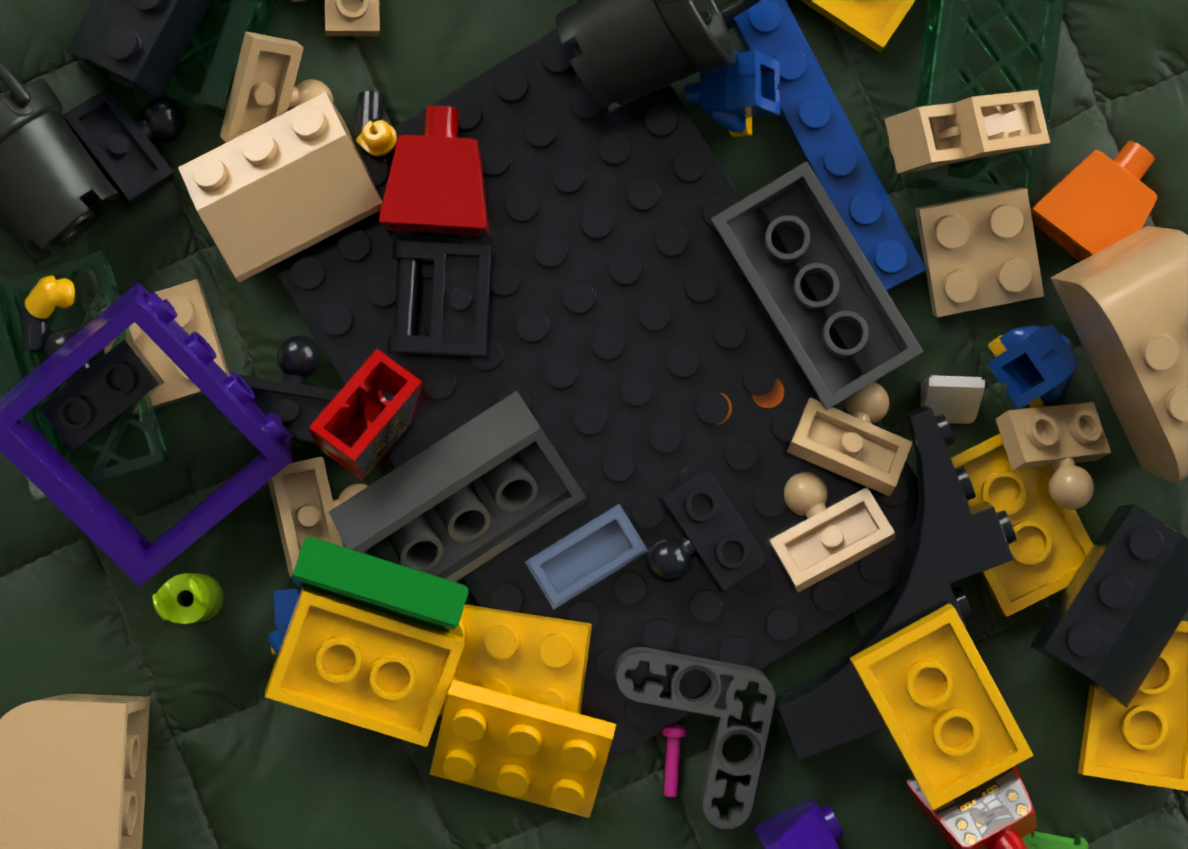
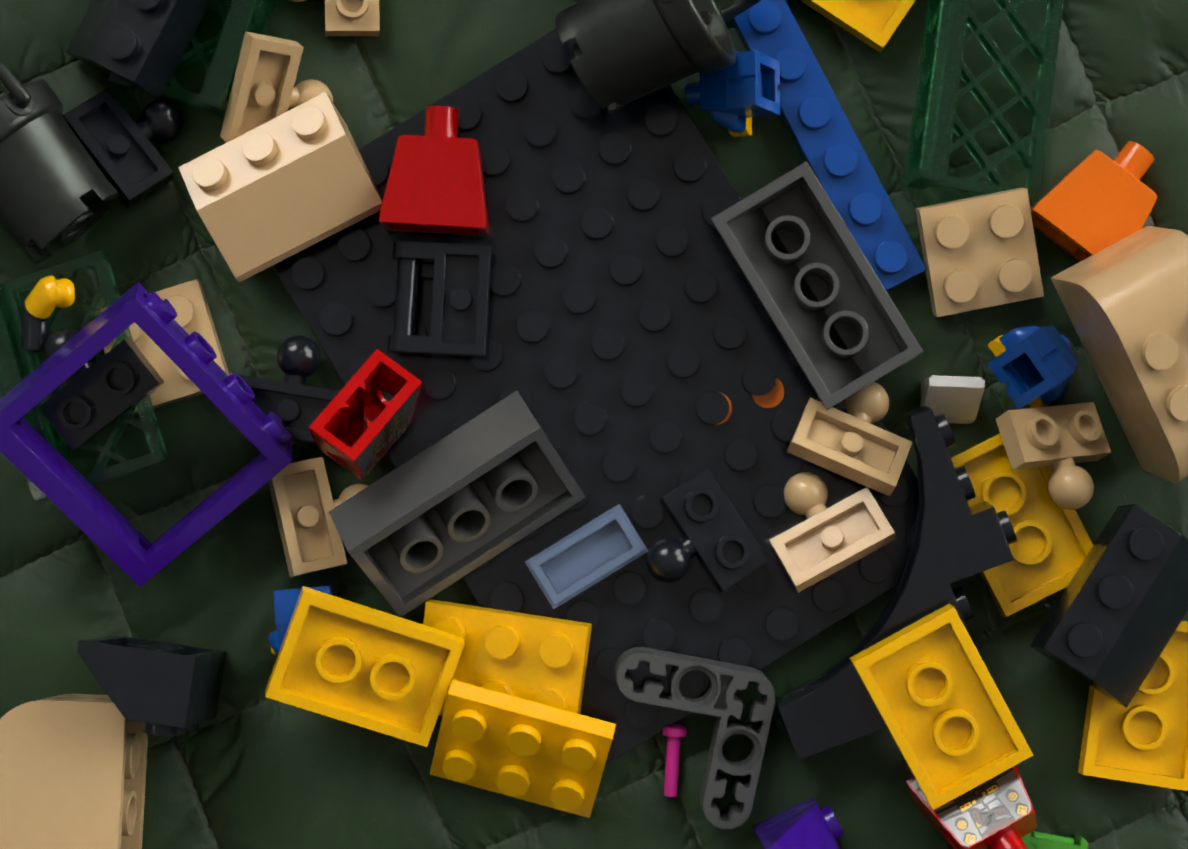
lime piece [152,573,224,624] -> none
green slope [291,537,468,633] -> none
arm [353,91,397,157] -> none
tan slope [884,90,1050,174] -> none
none -> black slope [77,635,227,737]

